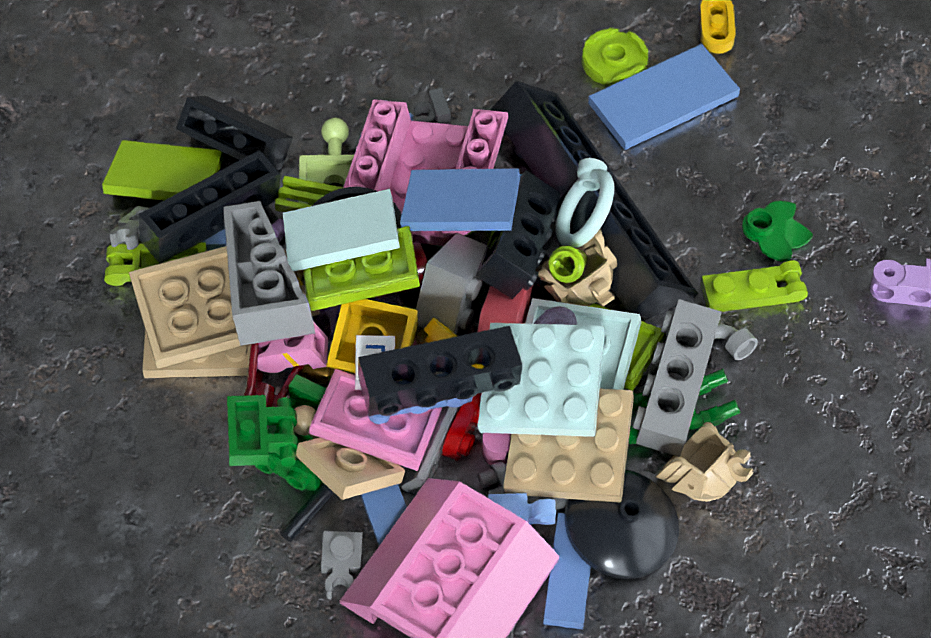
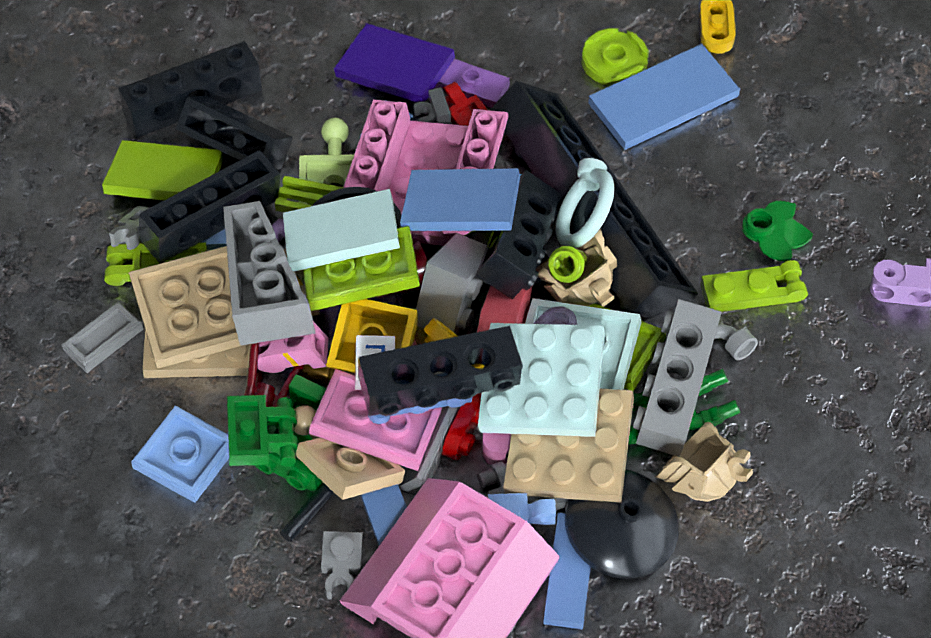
none -> light grey tile [62,301,144,373]
none -> black brick [118,41,262,138]
none -> light blue tile [131,405,229,503]
none -> dark purple tile [334,23,455,103]
none -> medium lavender plate [435,59,510,108]
none -> red plate [443,82,487,126]

